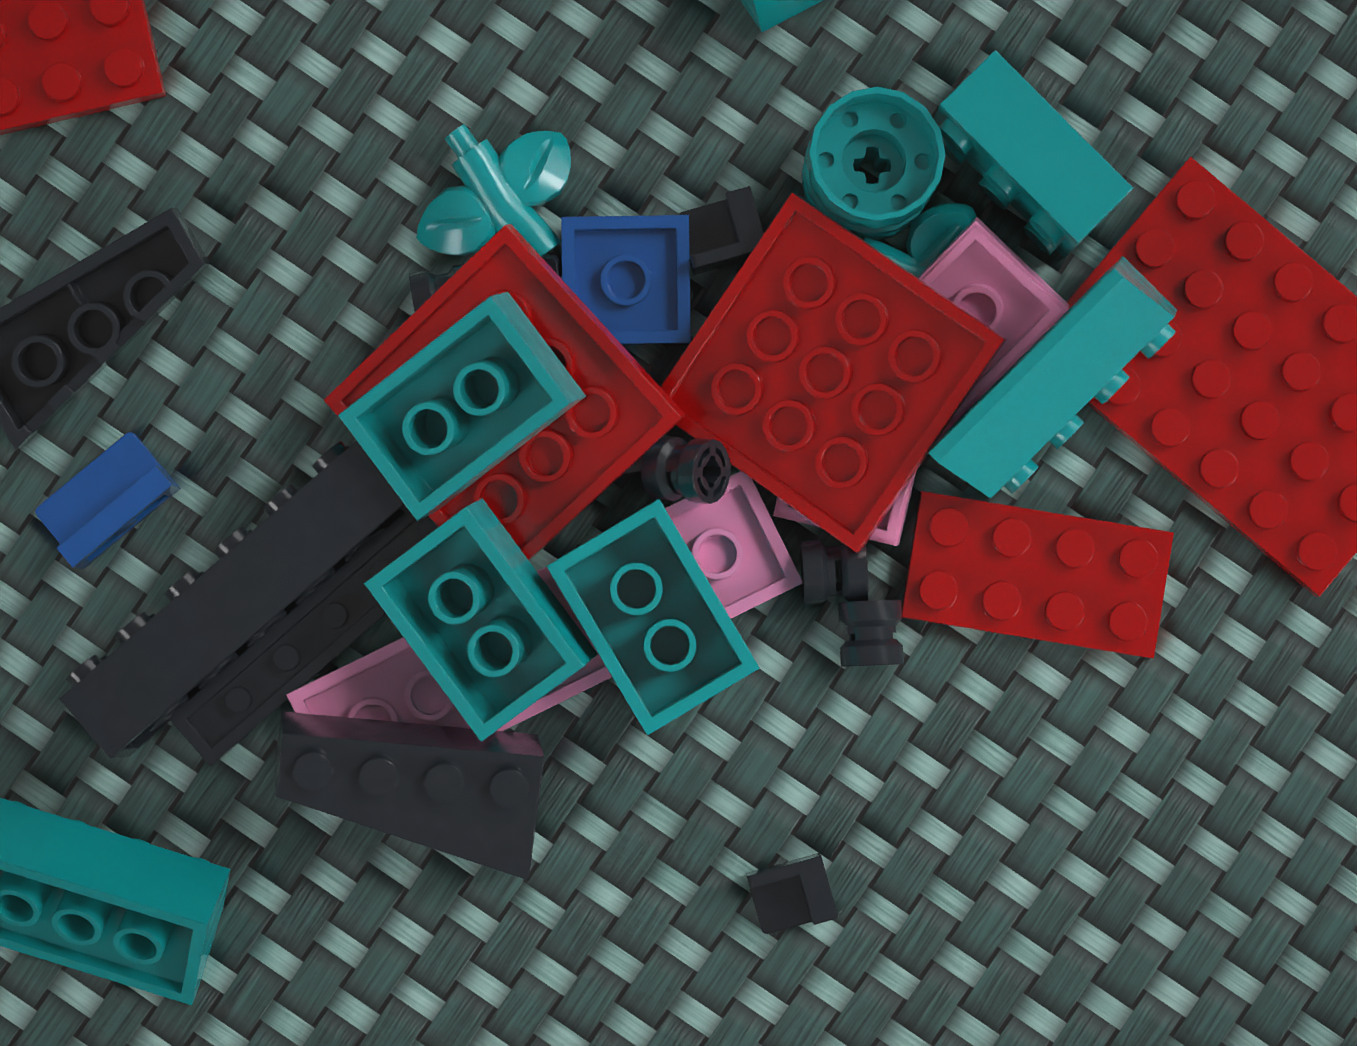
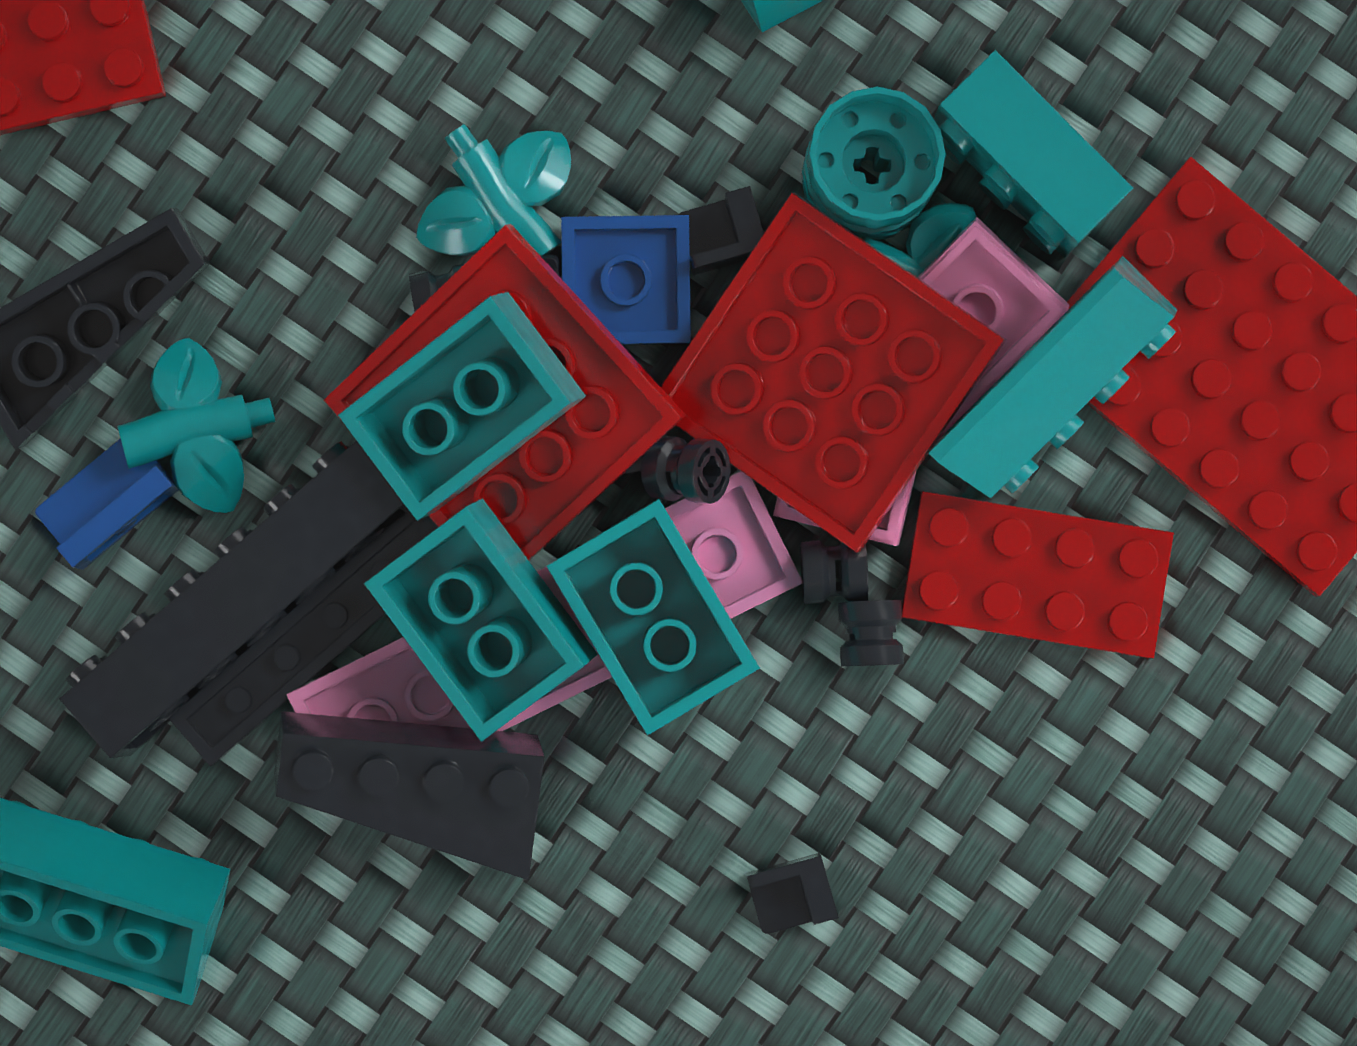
none -> teal plant [117,338,275,513]

